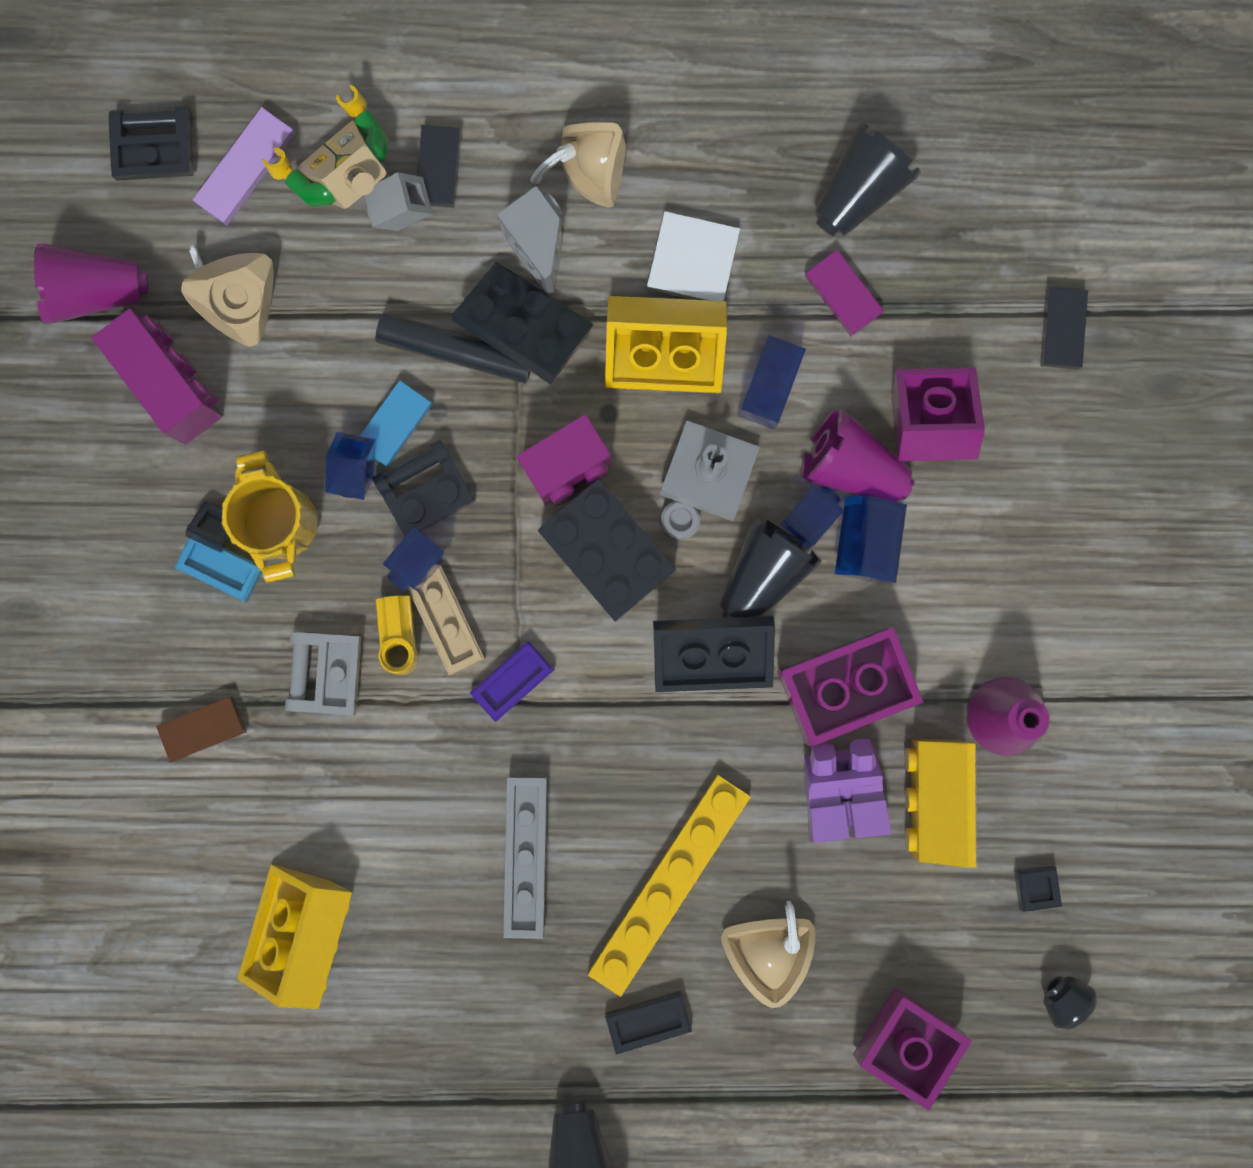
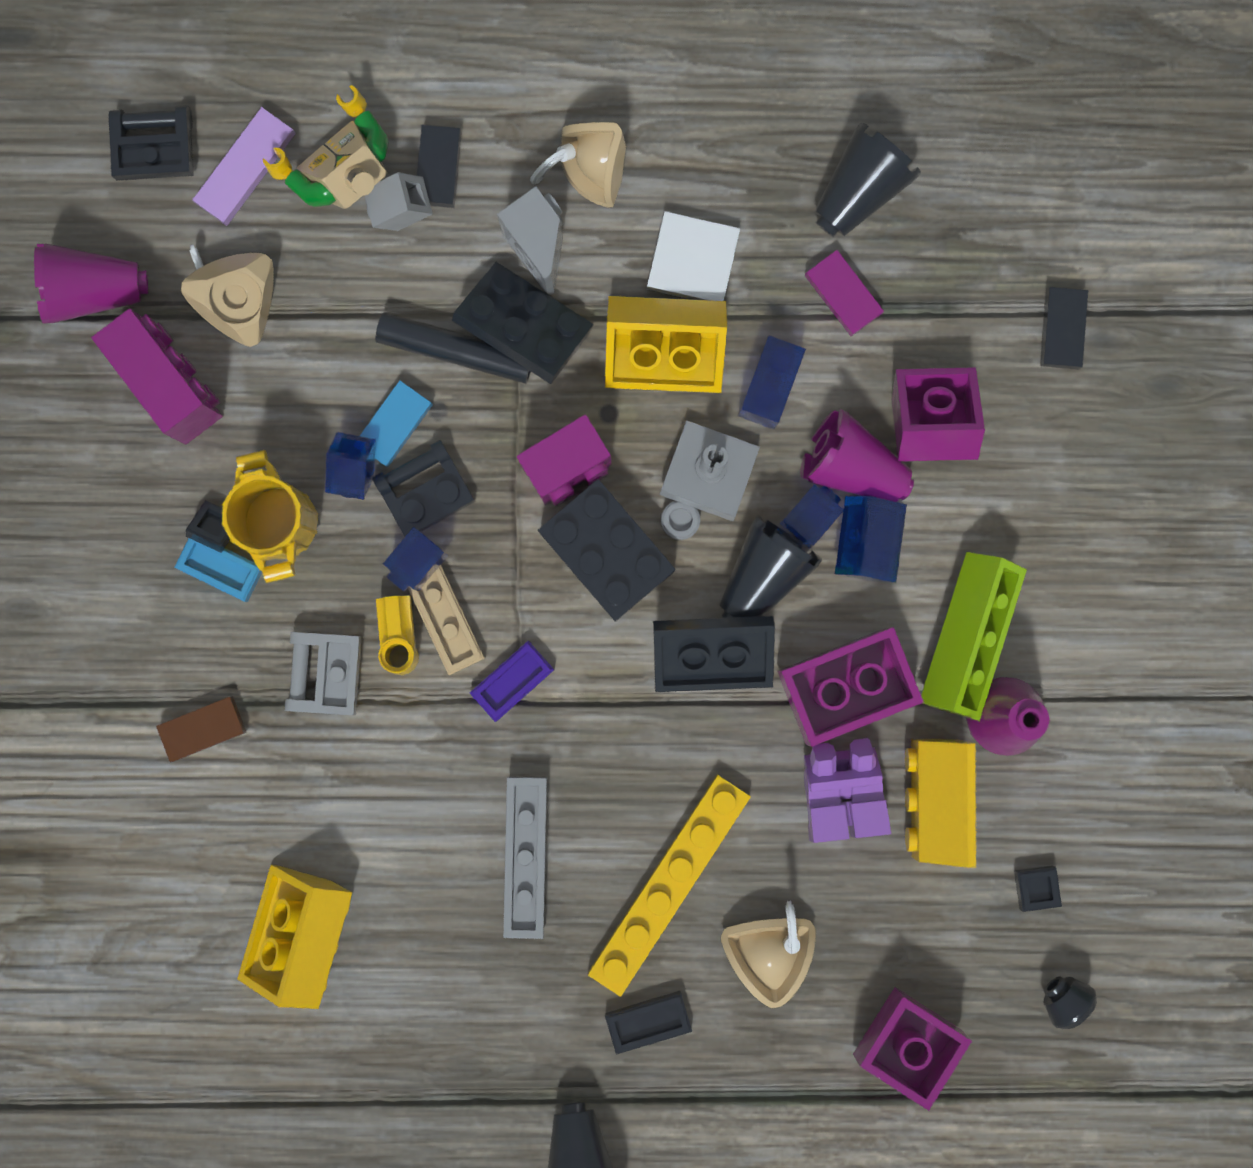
none -> lime brick [921,552,1027,721]

